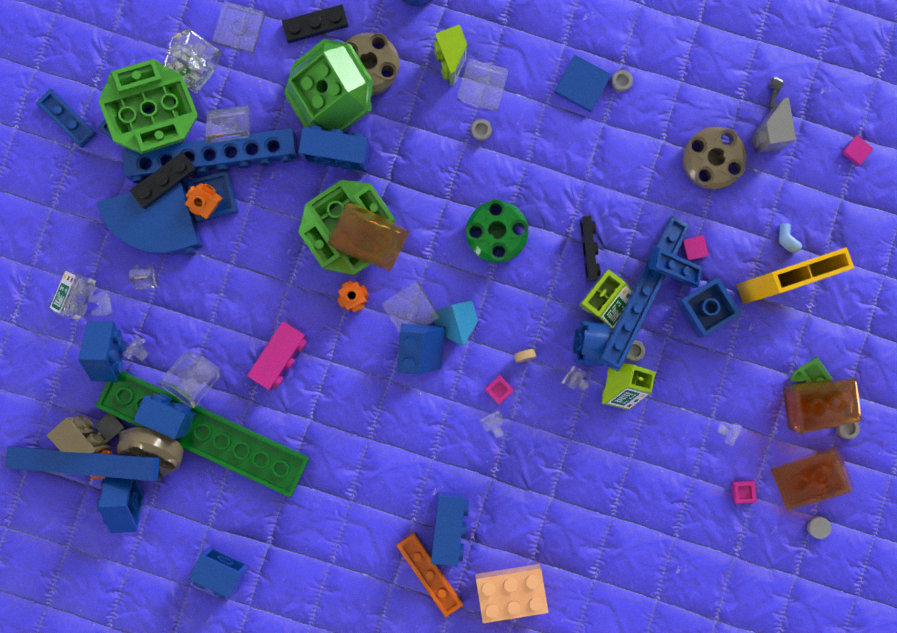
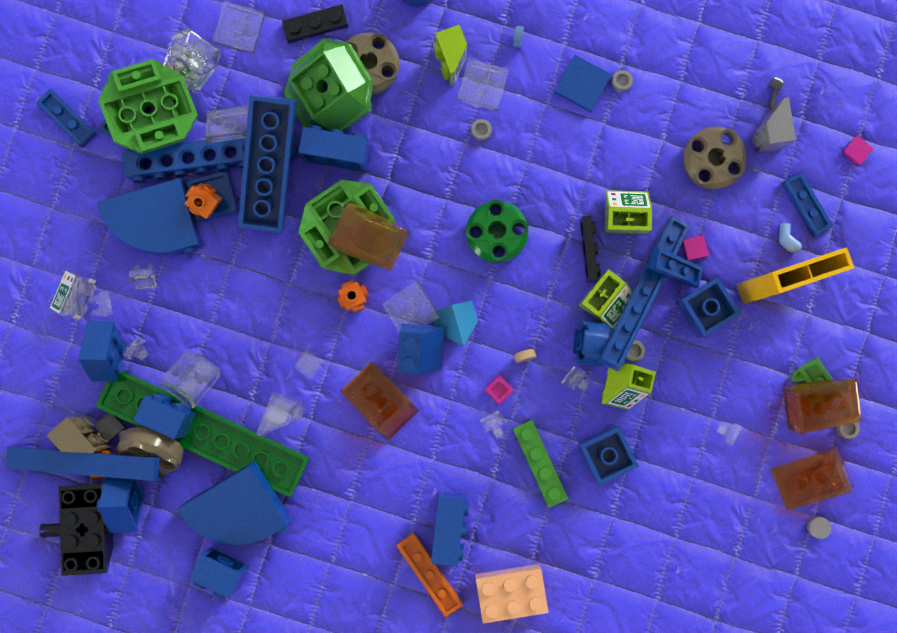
black plate [130,152,197,209] -> none
dark pink brick [247,321,307,390] -> none
dark pink tile [731,480,757,504] -> none
none -> black slope [39,484,130,576]
none -> blue brick [176,461,292,545]
none -> blue brick [238,94,297,233]
none -> clear slope [256,393,304,436]
none -> clear tile [294,350,324,379]
none -> clear orange slope [341,361,419,441]
none -> bright green plate [512,419,568,508]
none -> medium blue tile [513,26,525,48]
none -> blue brick [577,425,639,486]
none -> lime slope [604,190,652,234]
none -> blue tile [781,171,834,238]

